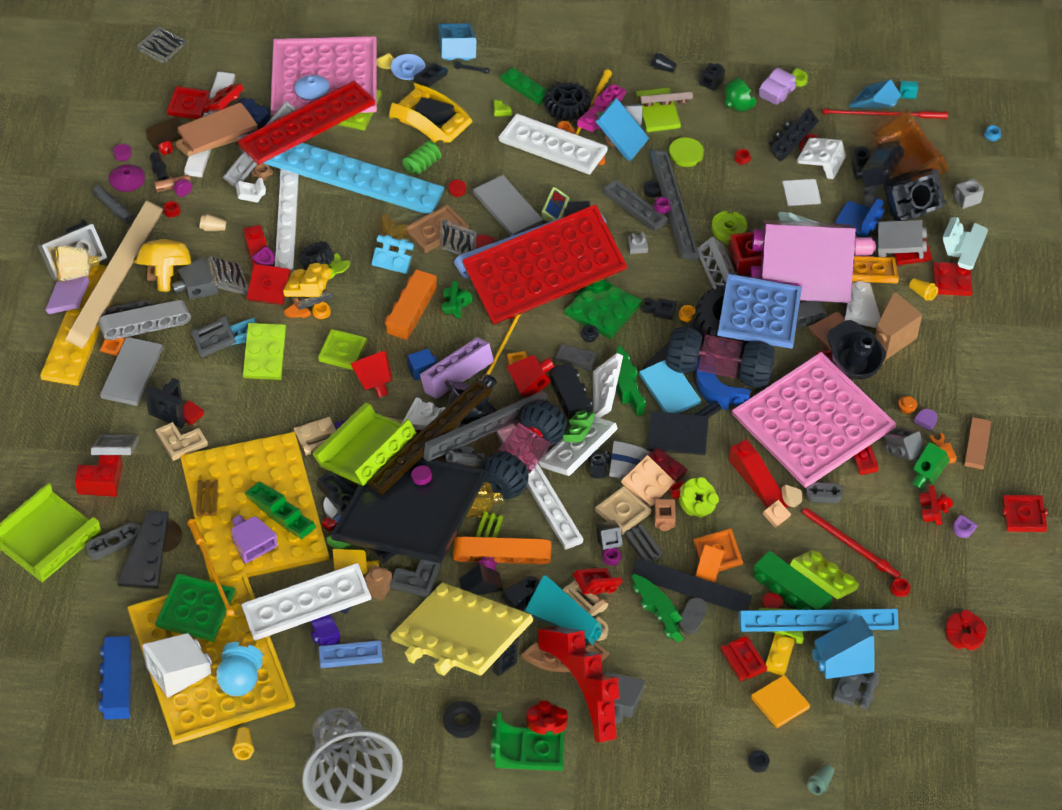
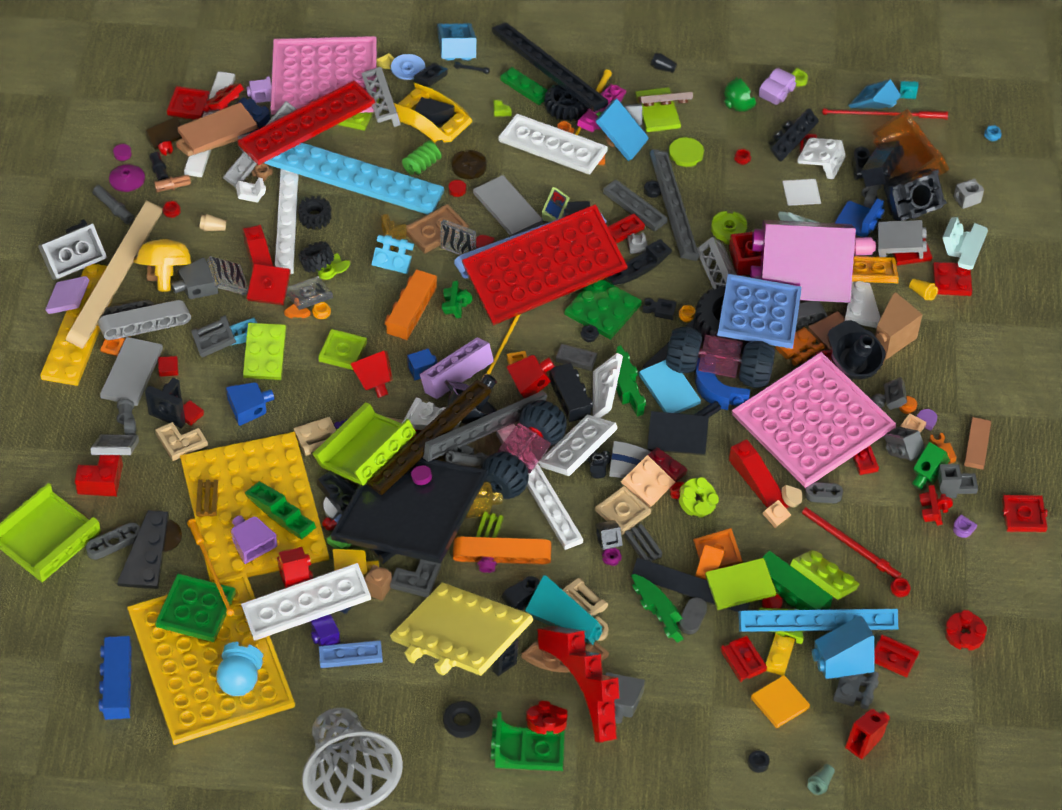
clear yellow torso [54,246,99,282] -> none
clear tile [137,26,186,64] -> none
white slope [143,633,212,698] -> none
magenta tile [174,179,192,197] -> none
yellow cone [232,727,254,760] -> none
magenta tile [252,246,275,266] -> none
yellow plate [283,263,331,297] -> none
light blue dish [295,75,330,100] -> none
black slope [460,564,503,595] -> none
bright green slope [563,411,595,442] -> none
red bracket [573,568,623,595] -> none
magenta plate [653,197,671,214] -> none
nougat brick [654,499,676,531] -> none
black brick [699,63,725,91] -> none
none -> dark grey connector [117,399,136,435]
none -> red tile [158,356,178,377]
none -> blue torso [226,382,274,426]
none -> lavender brick [246,76,272,103]
none -> red brick [277,547,313,588]
none -> black tyre [298,196,331,230]
none -> light grey fence [361,67,401,127]
none -> dark brown tile [452,150,487,179]
none -> black plate [492,22,608,112]
none -> black slope [607,239,672,285]
none -> red plate [608,213,645,244]
none -> lime tile [705,558,776,610]
none -> orange plate [775,327,825,366]
none -> red torso [845,709,890,760]
none -> dark grey plate [871,377,907,410]
none -> red plate [874,635,920,678]
none -> light nougat plate [900,413,926,433]
none -> dark grey brick [937,464,978,498]

